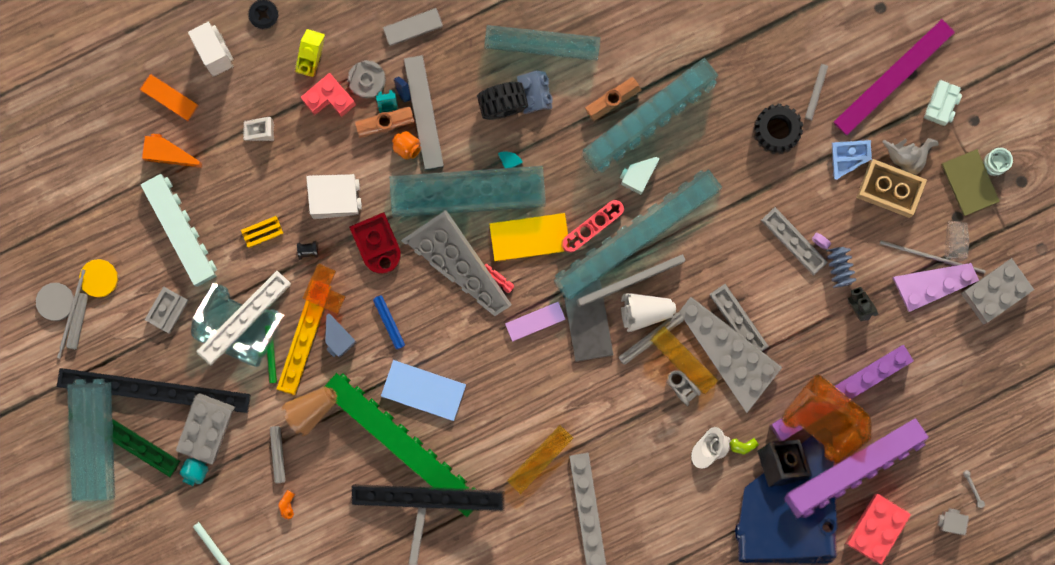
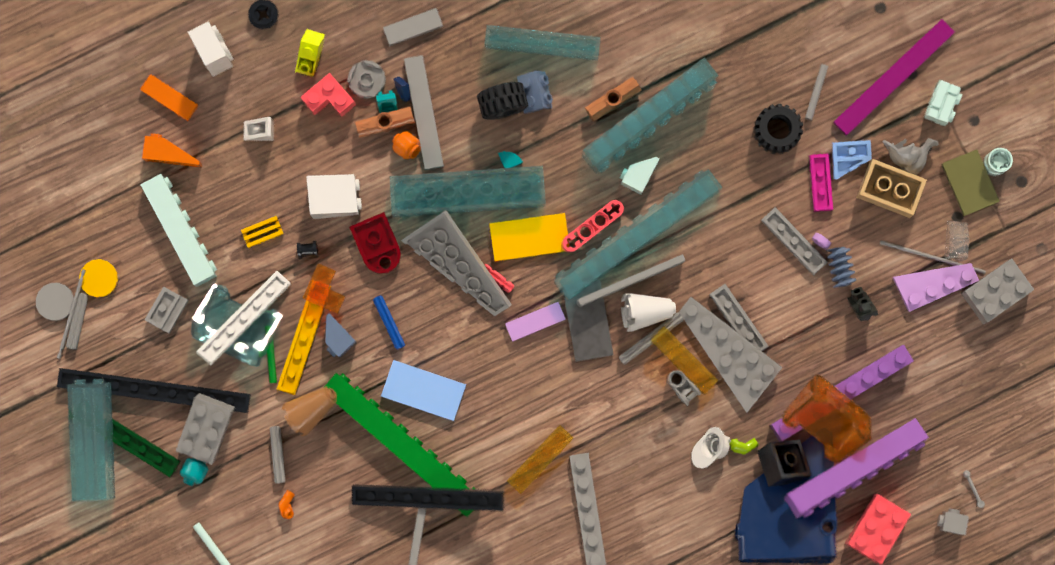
none -> dark pink tile [809,153,833,212]

